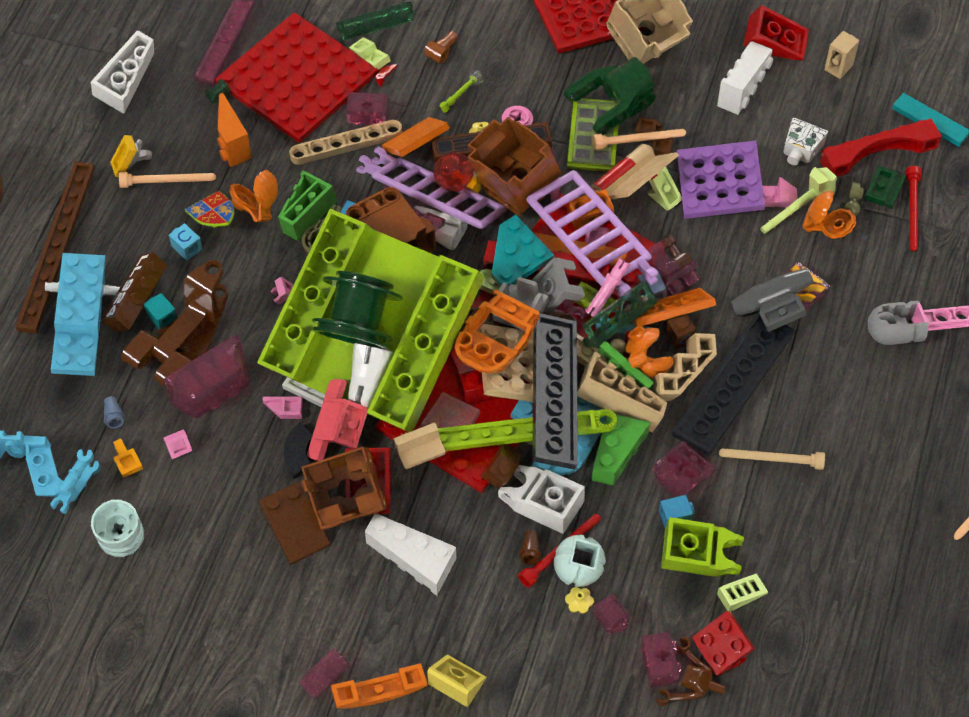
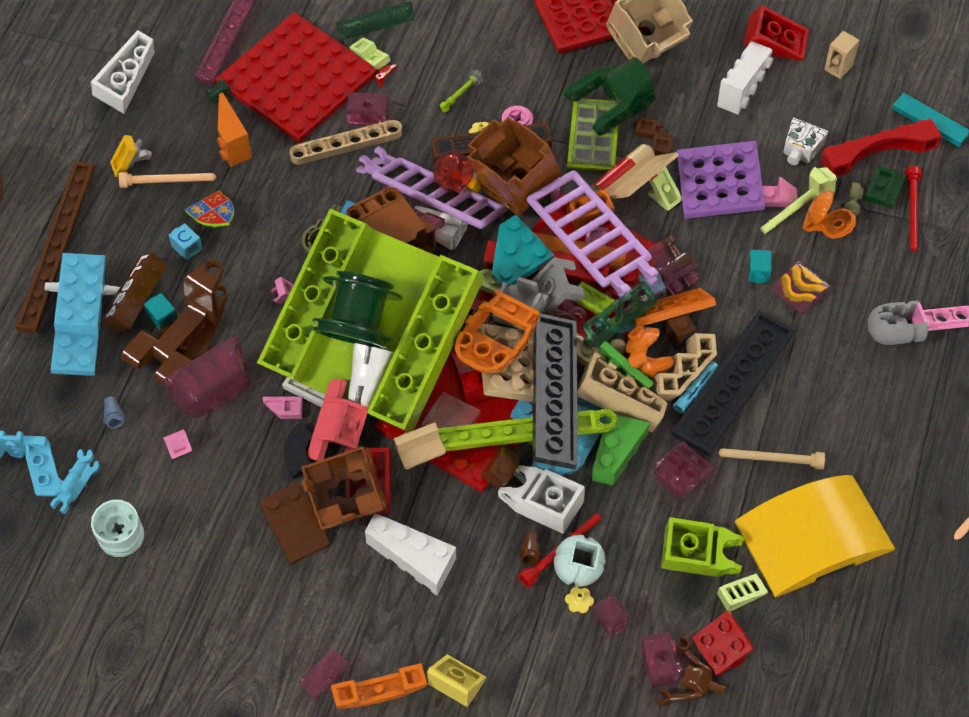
light orange plate [113,439,143,478] -> none
orange animal [230,170,278,222] -> none
bright green wedge [278,170,337,241] -> none
orange tile [381,117,450,157] -> none
dark orange pin [424,31,458,64] -> none
bright pink pin [585,258,631,318] -> none
light nougat piece [592,129,686,150] -> none
dark azure brick [659,495,695,527] -> none
dark grey plate [730,268,814,332] -> none
none -> medium azure pin [673,361,718,414]
none -> yellow slope [734,475,895,598]
none -> teal brick [748,250,771,283]

